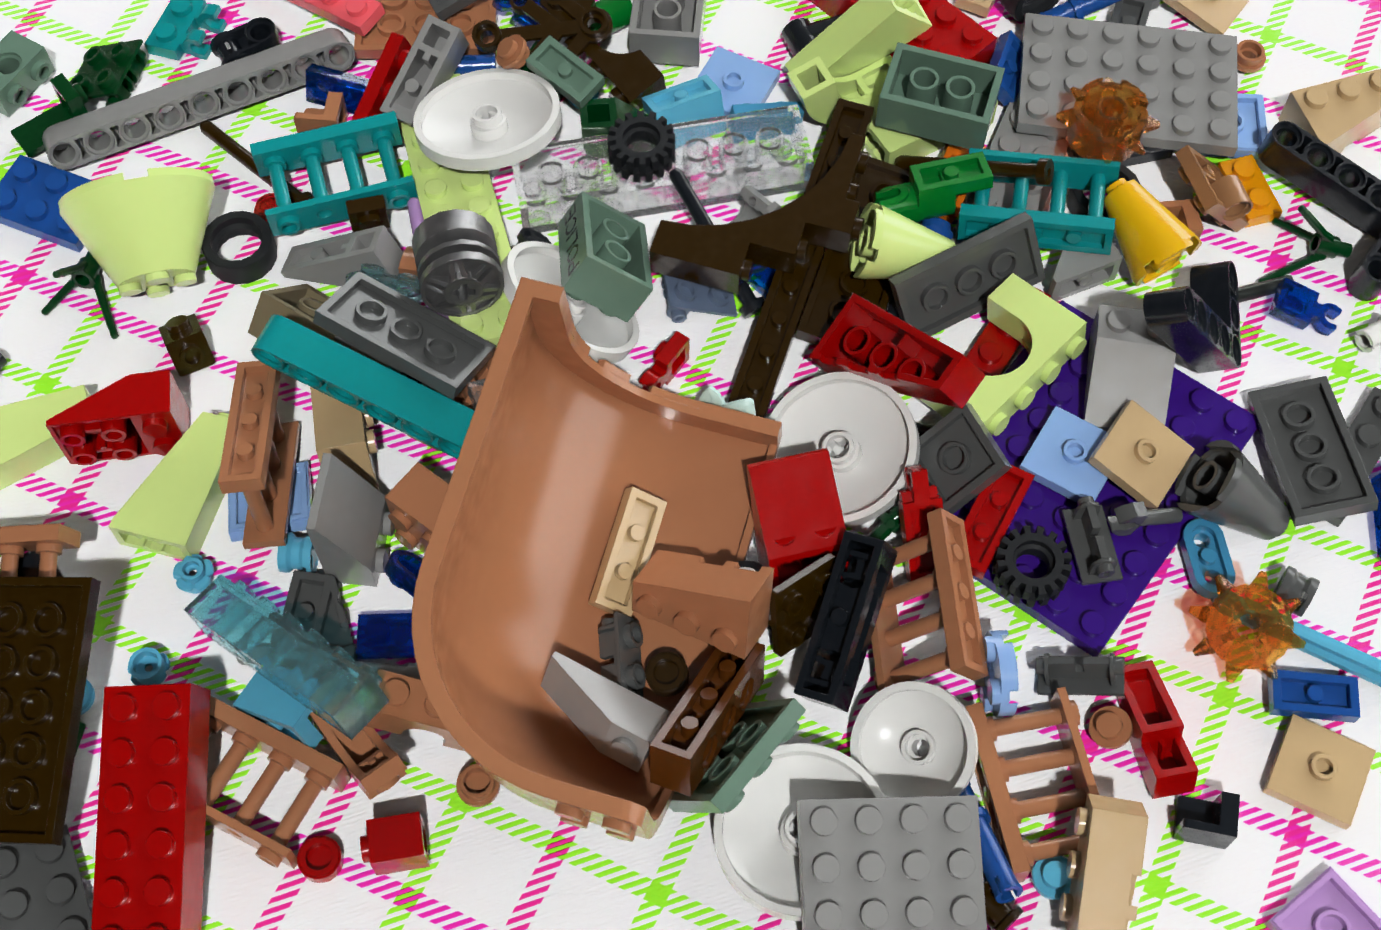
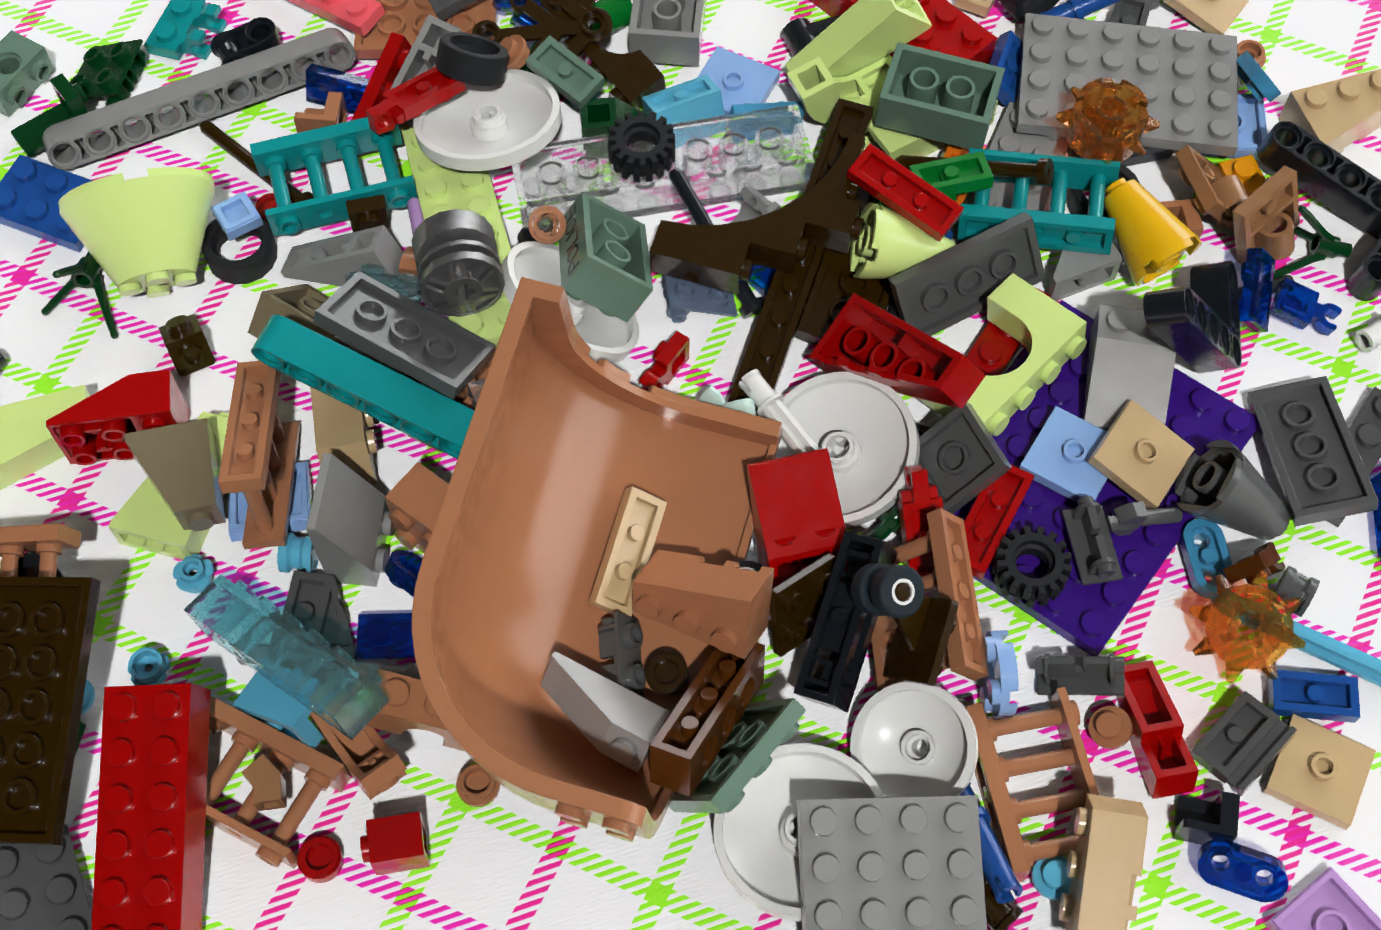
none -> dark tan slope [124,418,226,531]
none -> light blue tile [211,191,264,241]
none -> medium nougat piece [241,754,287,811]
none -> red hinge [366,66,466,135]
none -> black tyre [435,32,509,86]
none -> nougat cone [528,205,566,244]
none -> white axle [738,369,820,454]
none -> red plate [846,143,964,242]
none -> plate [851,563,959,686]
none -> dark grey plate [1191,691,1297,797]
none -> clear blue plate [1197,839,1289,903]
none -> reddish brown plate [1223,542,1285,585]
none -> medium nougat plate [1232,165,1300,268]
none -> dark azure plate [1236,50,1282,103]
none -> clear blue plate [1239,247,1276,333]

